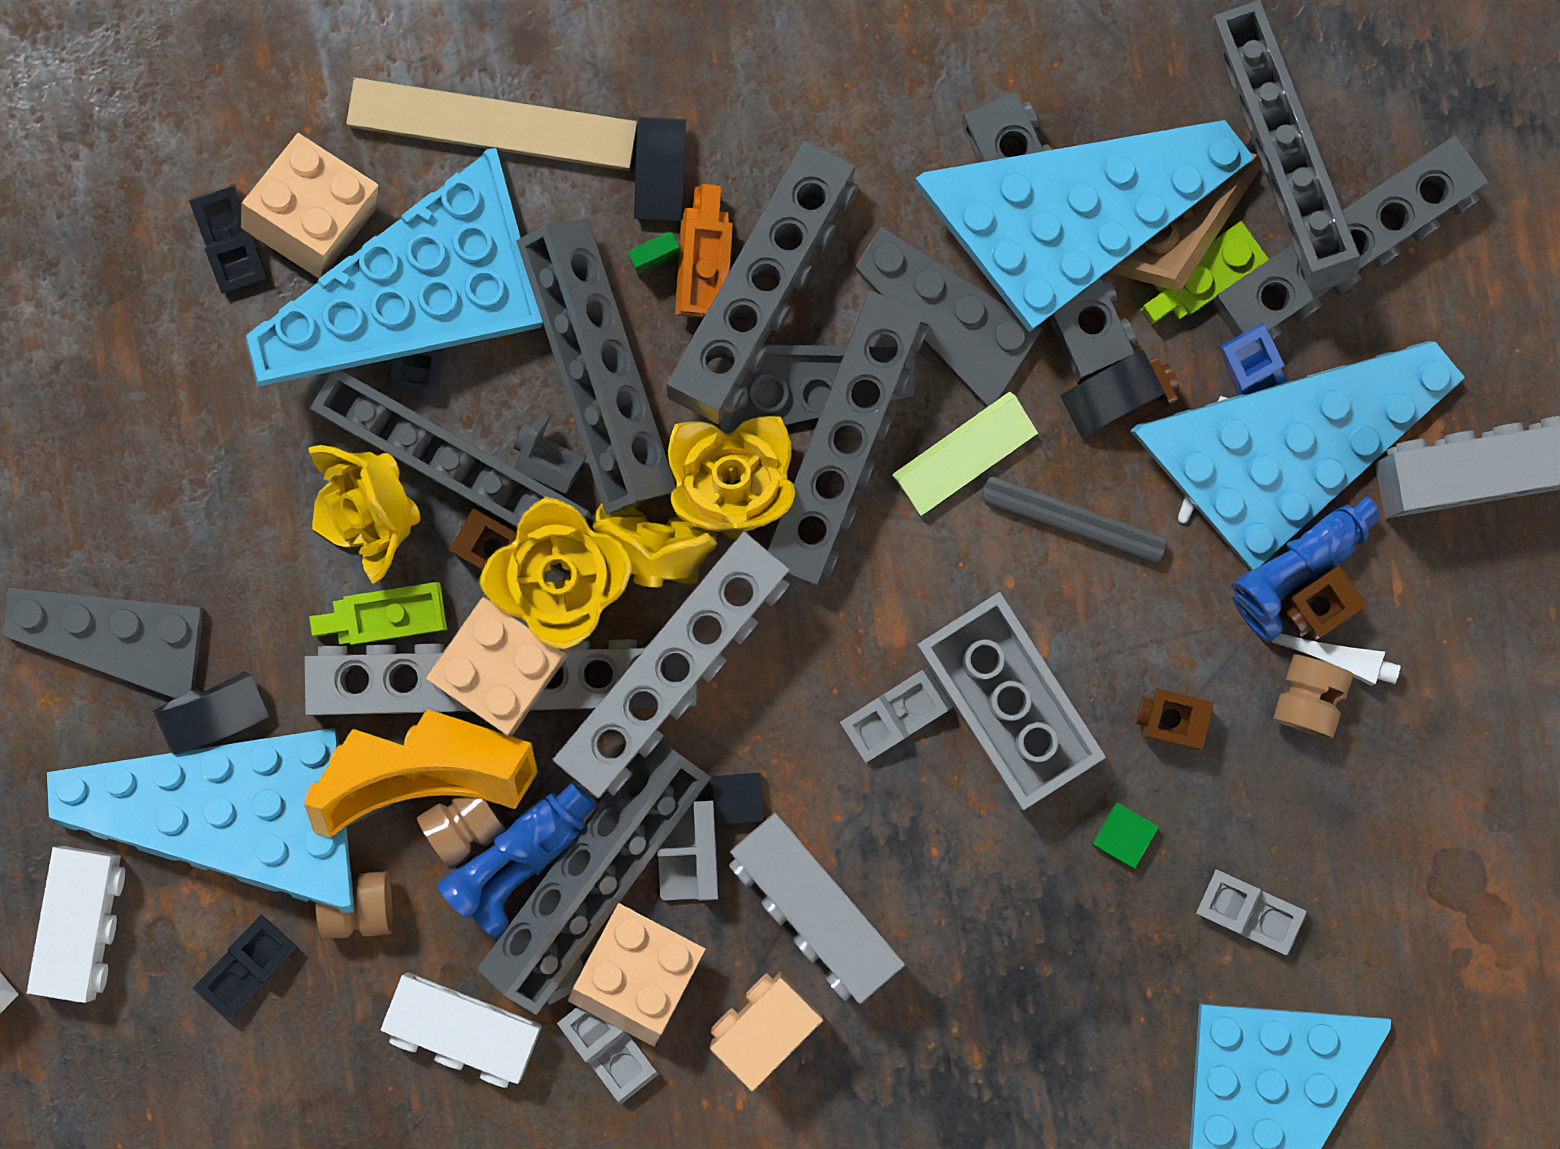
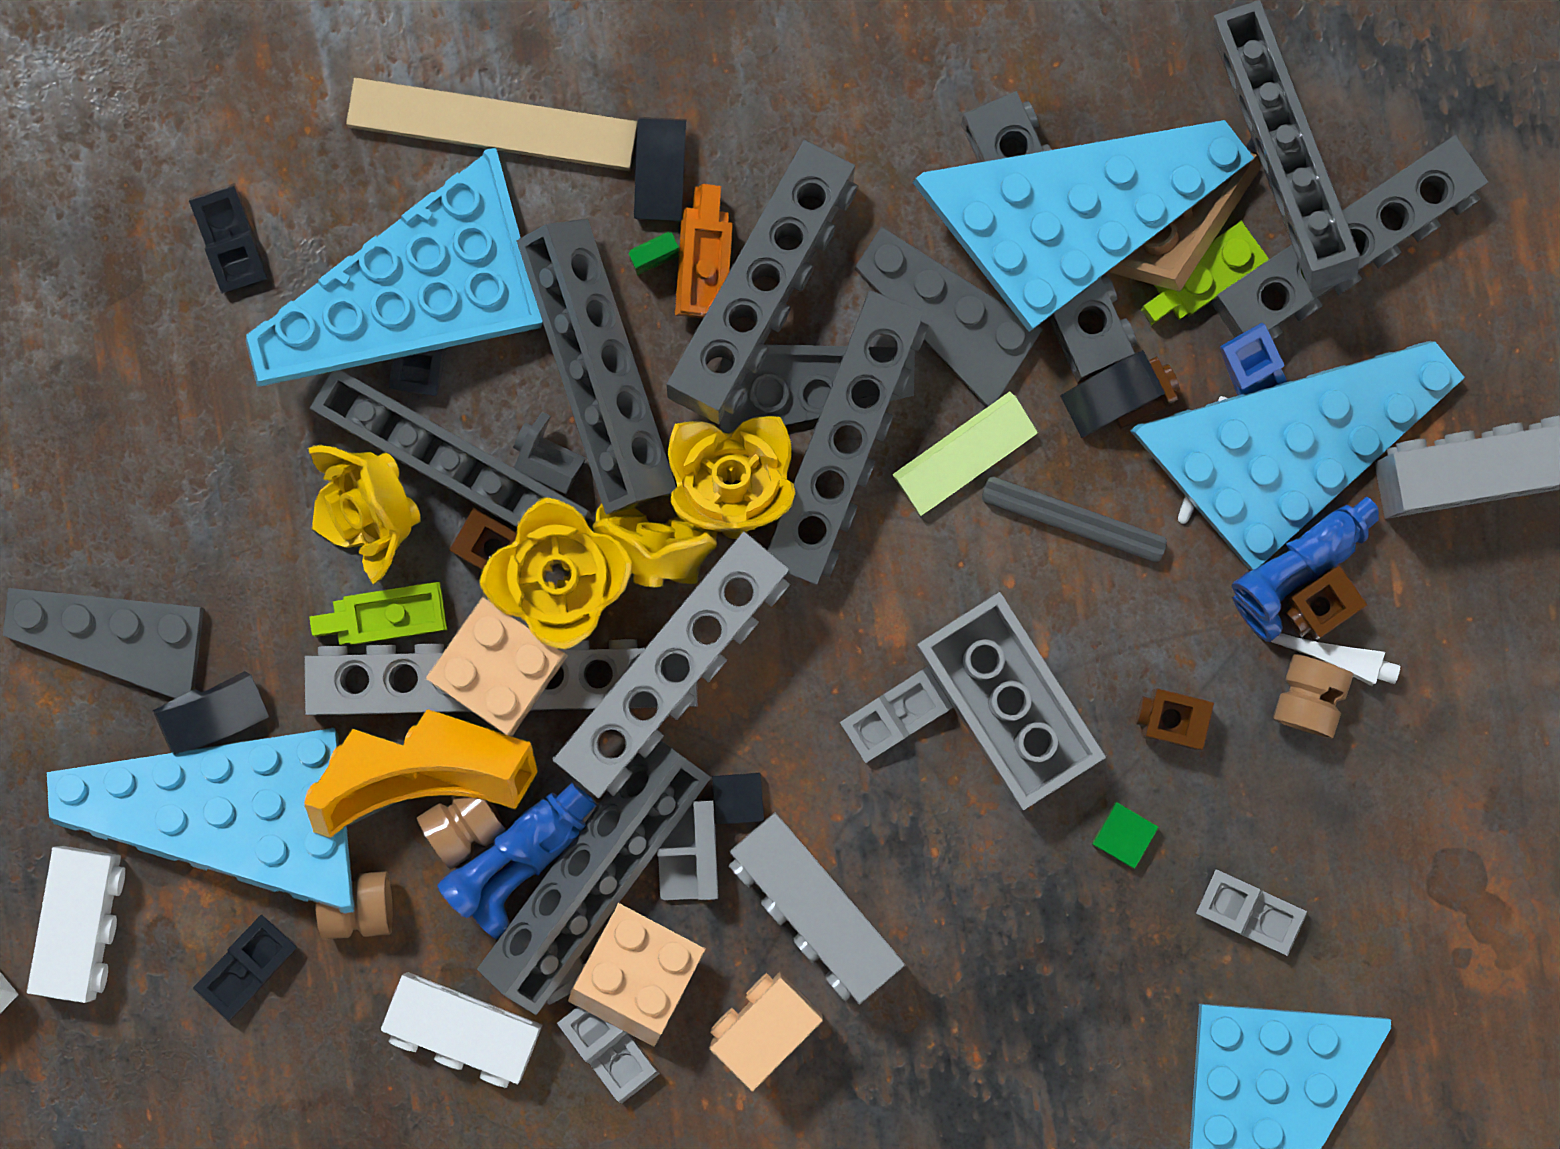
light nougat brick [241,133,378,279] -> none

